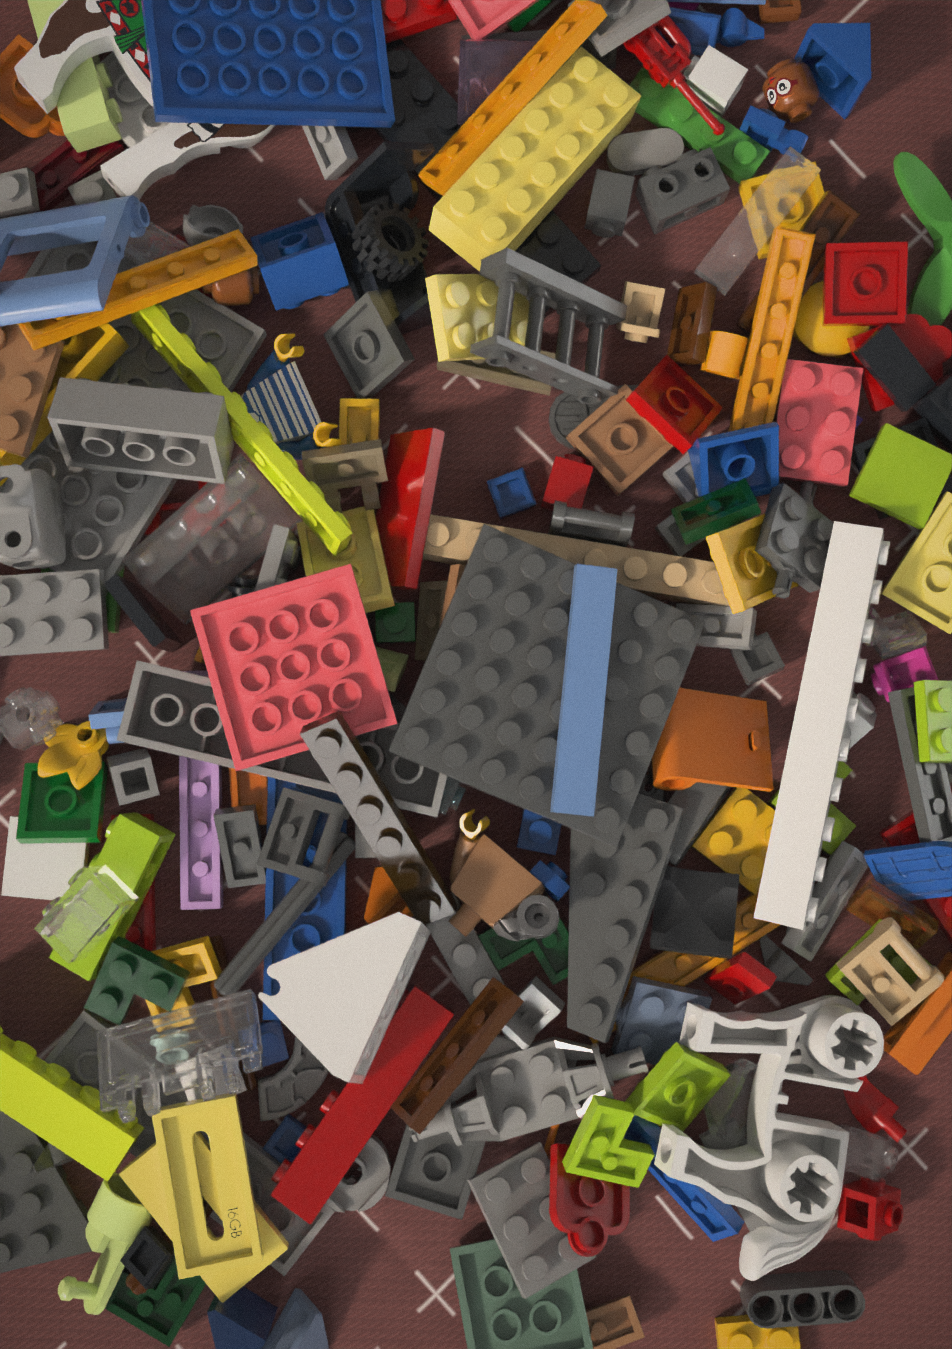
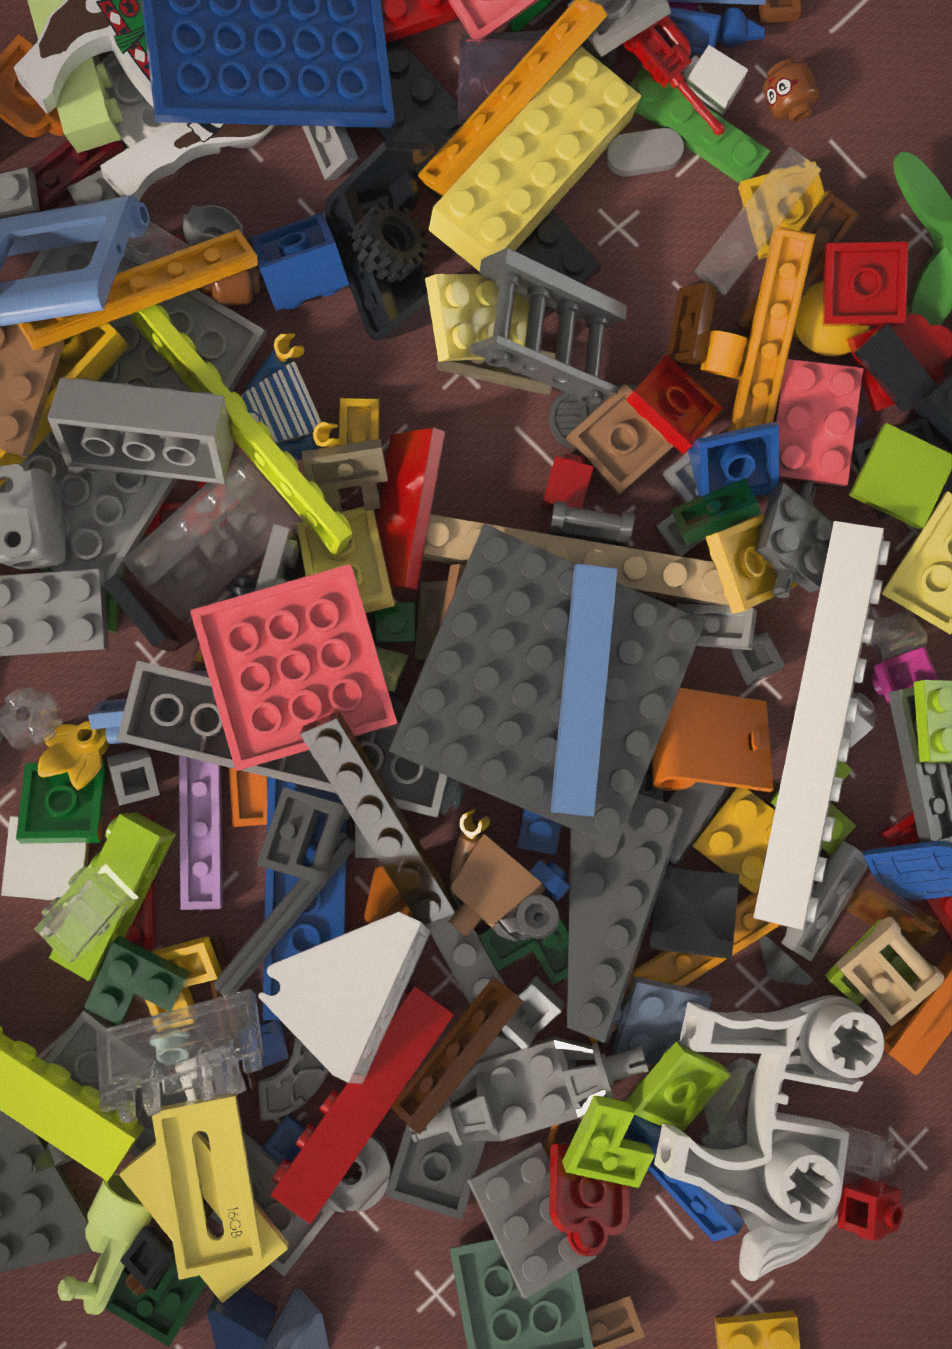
dark grey plate [213,804,266,888] -> none
dark grey plate [323,290,415,399] -> none
blue tile [486,468,536,519] -> none
dark grey brick [584,169,635,238] -> none
tan bracket [616,281,665,343] -> none
dark grey brick [635,147,730,235] -> none
red plate [704,952,777,1005] -> none
blue plate [739,105,809,161] -> none
dark grey beam [740,1270,866,1329] -> none
blue slope [794,23,872,120] -> none
red bar [843,1076,907,1142] -> none

